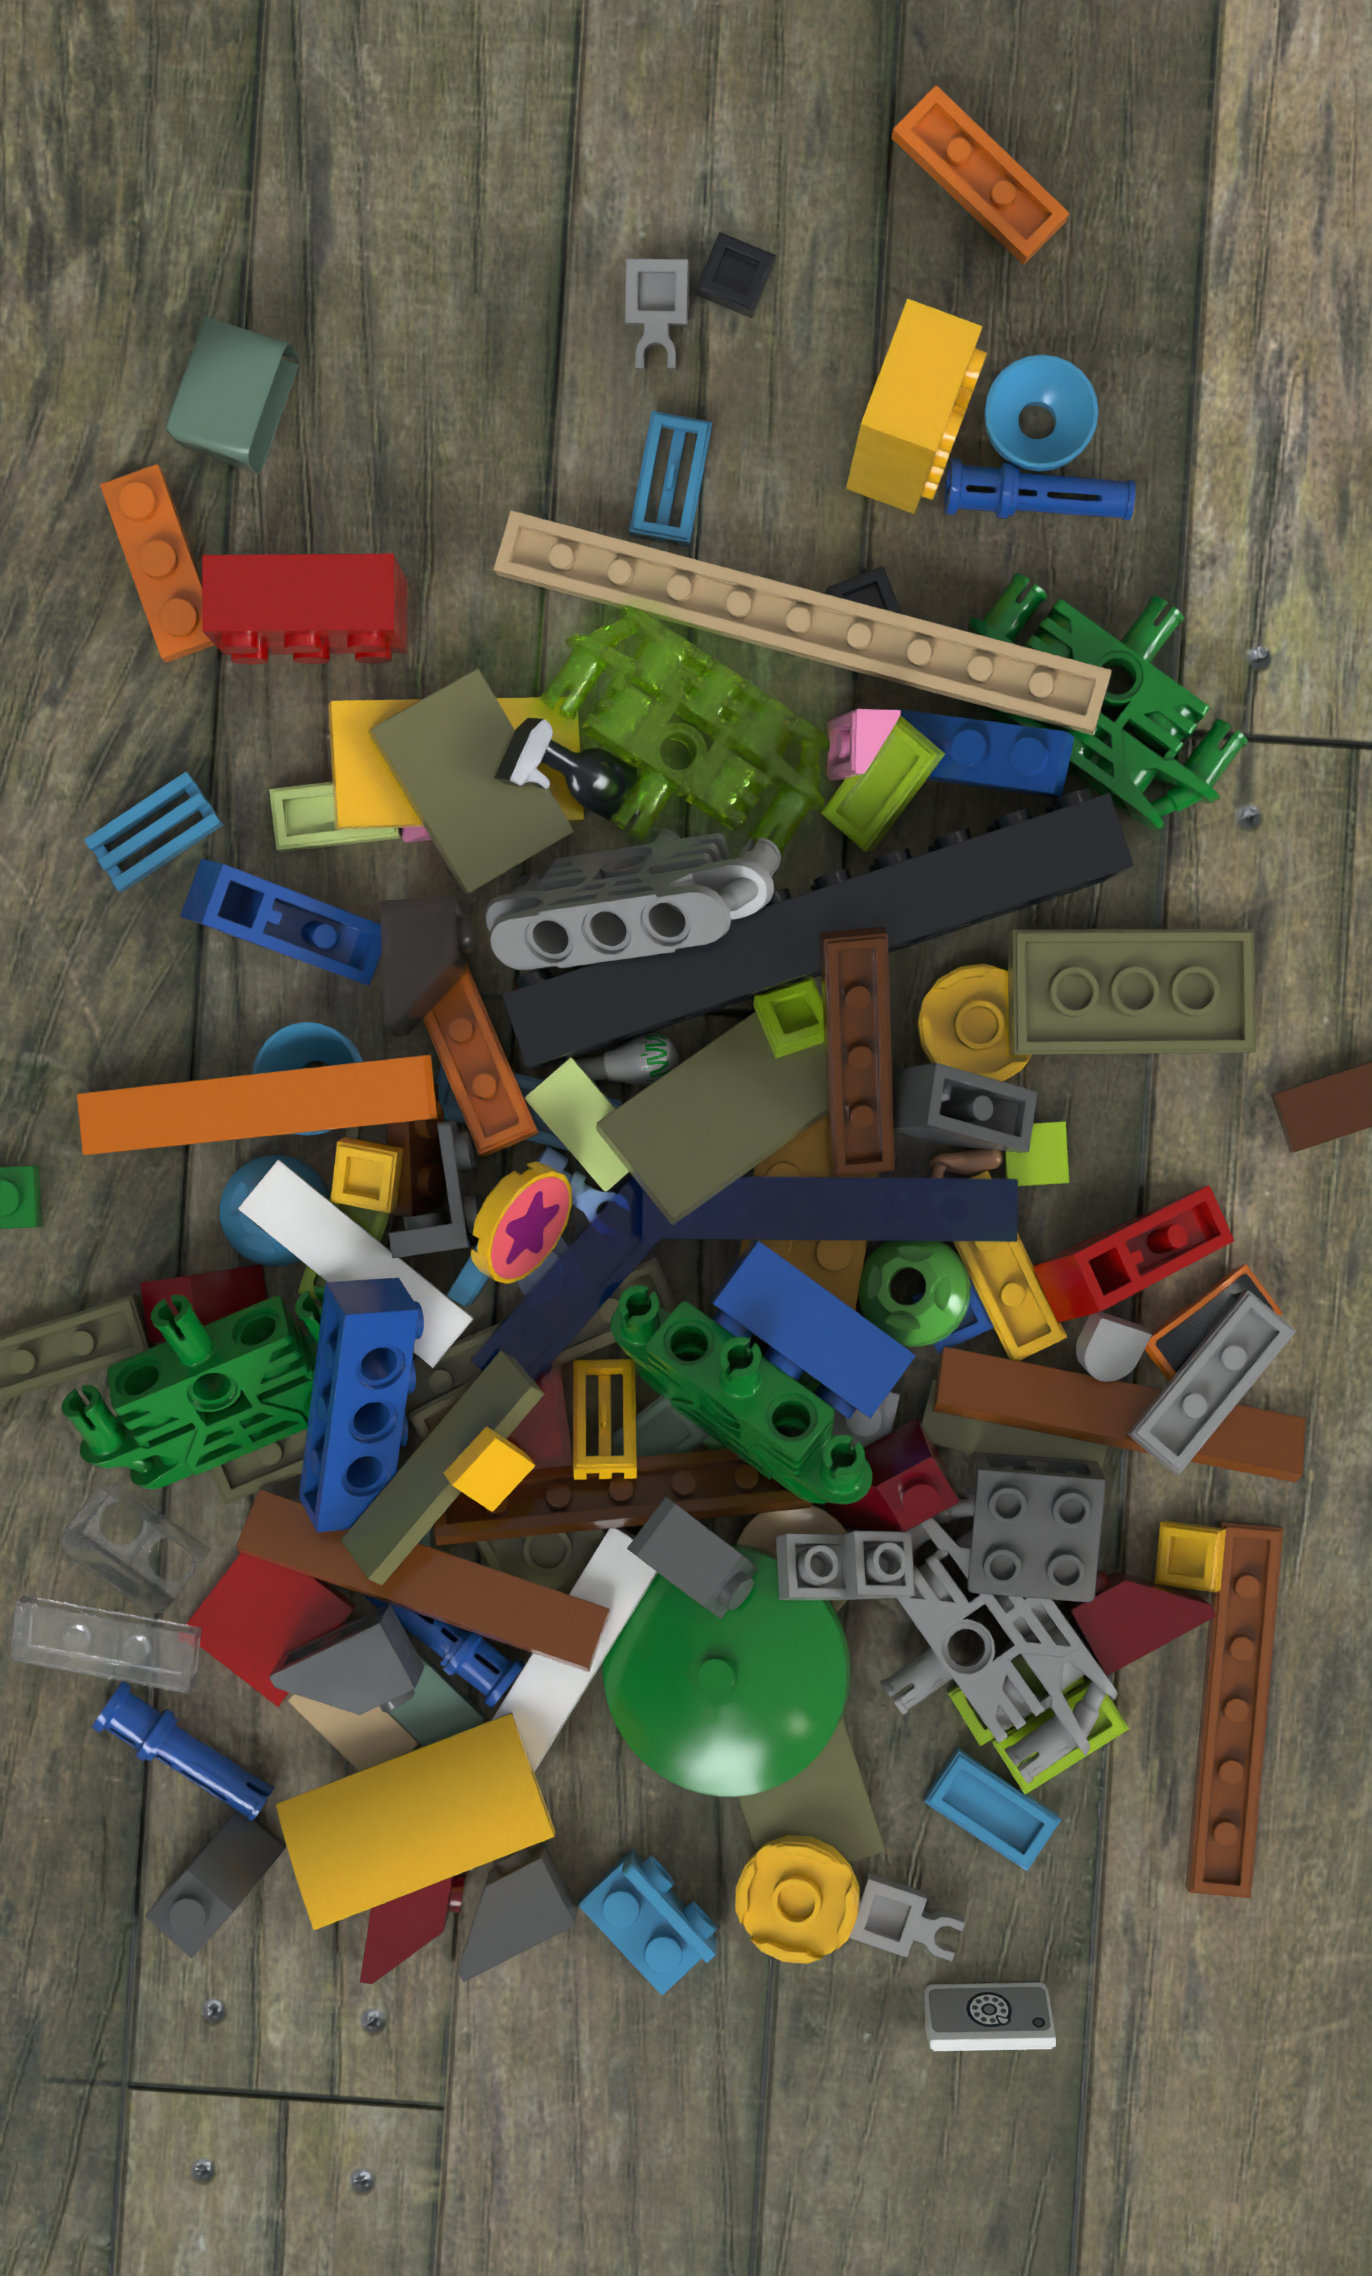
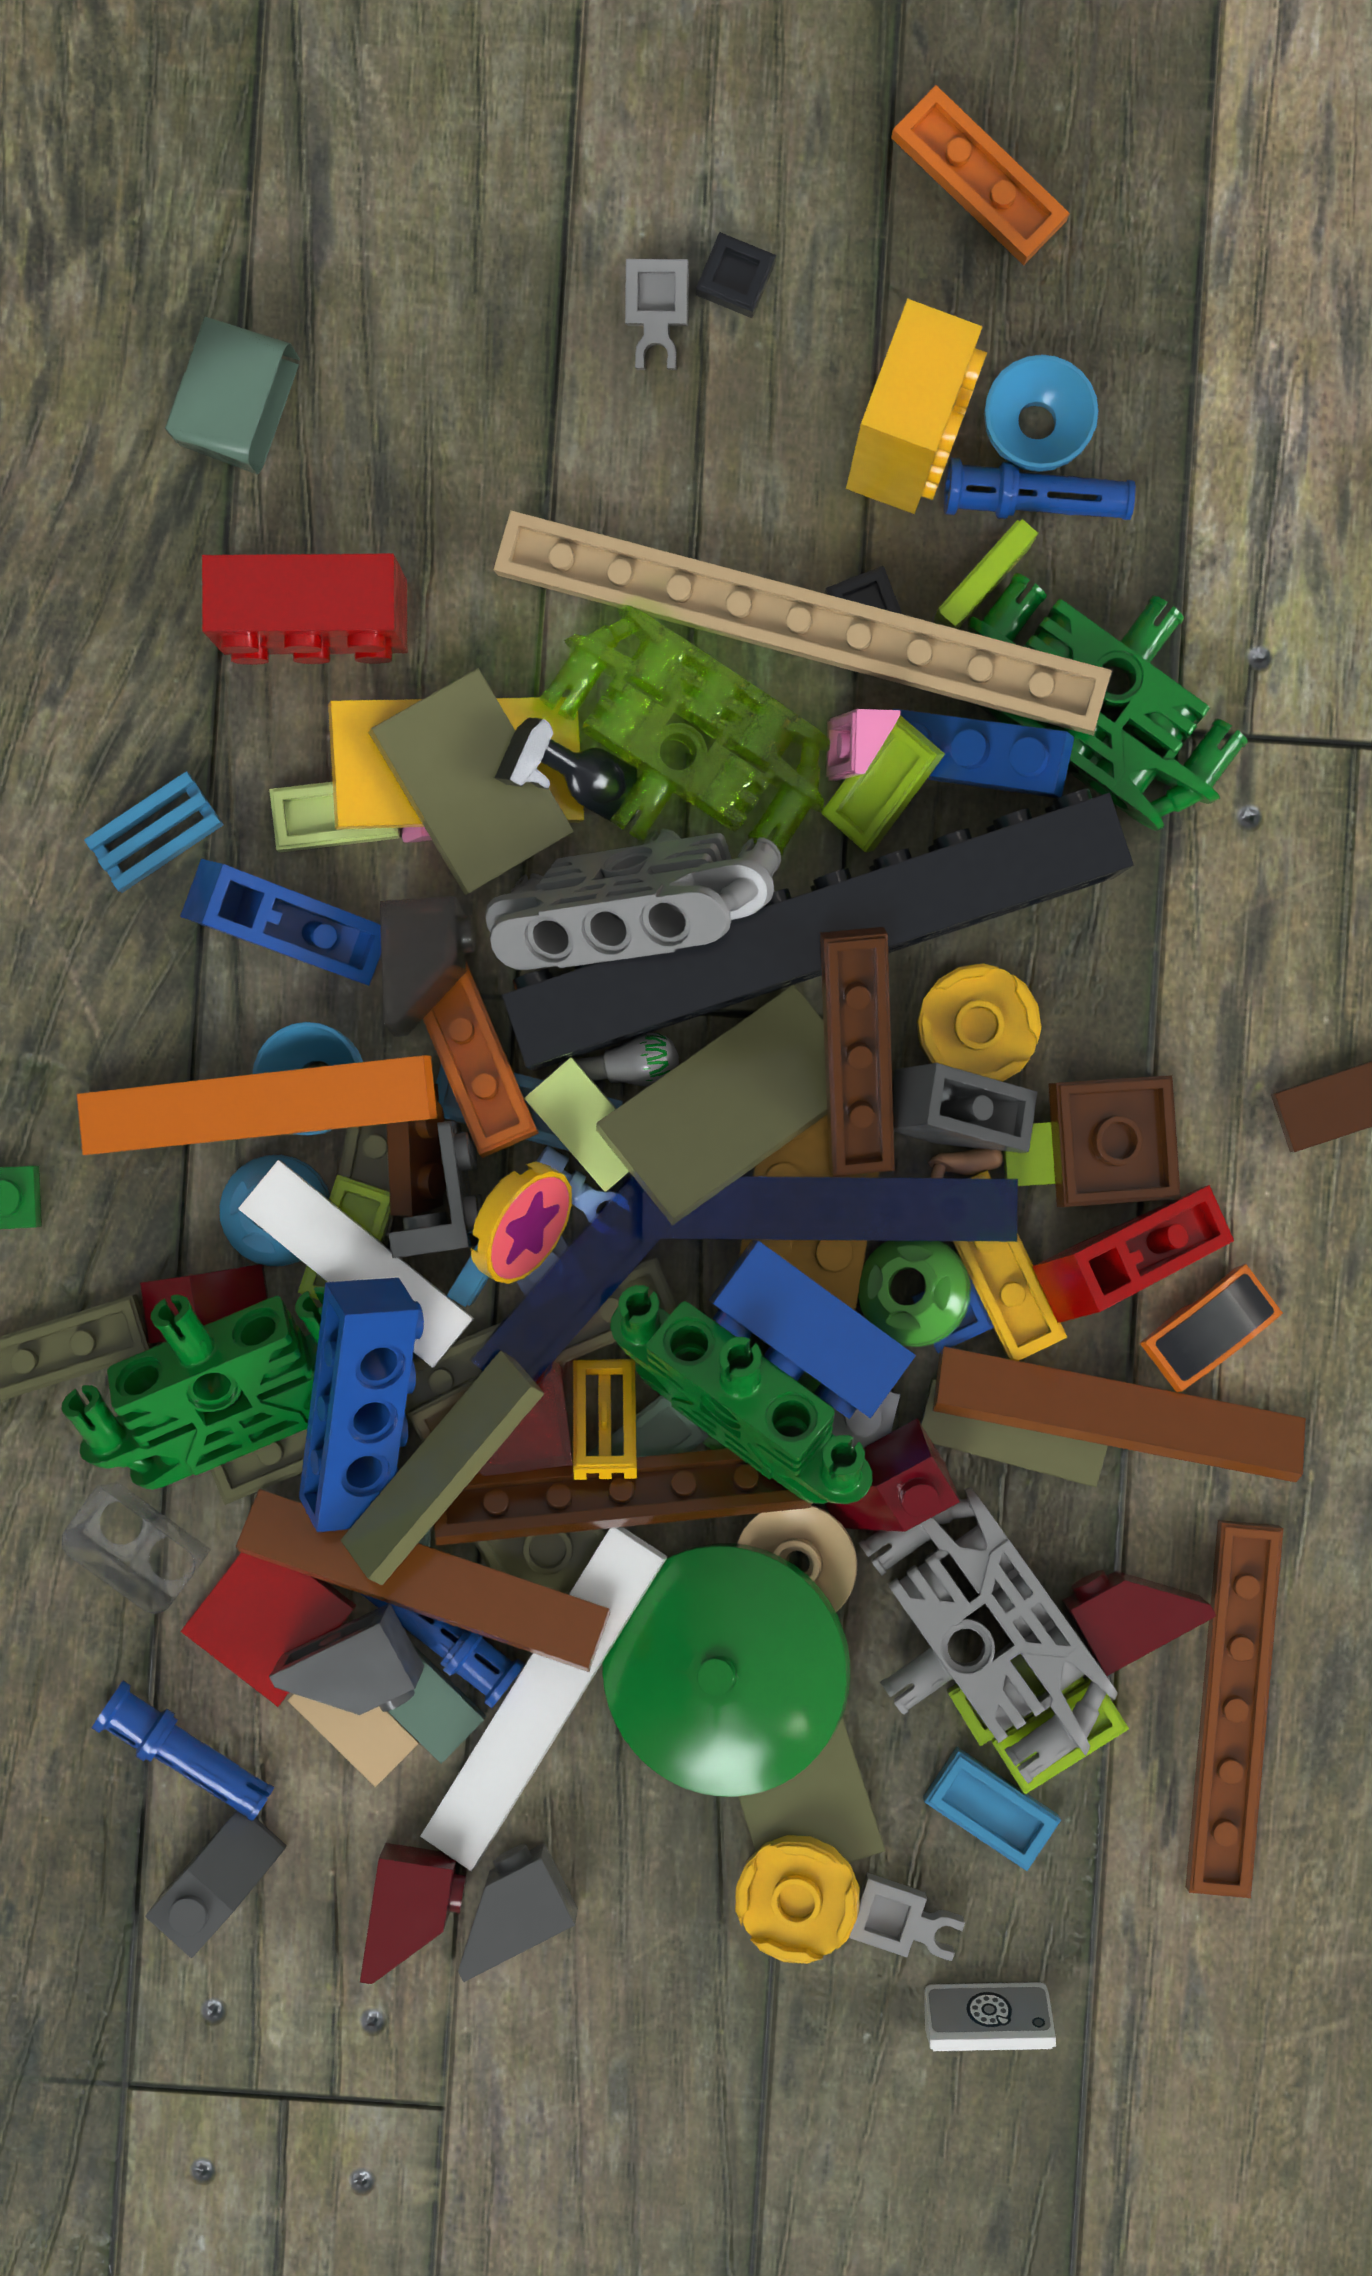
clear tile [10,1595,202,1694] -> none
orange plate [99,464,215,663] -> none
yellow slope [276,1713,556,1930] -> none
yellow tile [330,1137,404,1213] -> none
yellow tile [444,1426,536,1512] -> none
dark azure bracket [578,1848,717,1995] -> none
dark grey slope [627,1497,759,1619] -> none
dark azure tile [629,411,712,548] -> none
lime tile [753,977,824,1059] -> none
light grey slope [776,1531,915,1600] -> none
dark grey bracket [967,1452,1106,1602] -> none
olive tile [1008,929,1256,1055] -> none
light grey tile [1076,1312,1152,1382] -> none
light grey tile [1126,1290,1296,1475] -> none
yellow tile [1155,1520,1226,1593] -> none
none -> lime tile [934,519,1038,629]
none -> reddish brown tile [1048,1075,1181,1207]

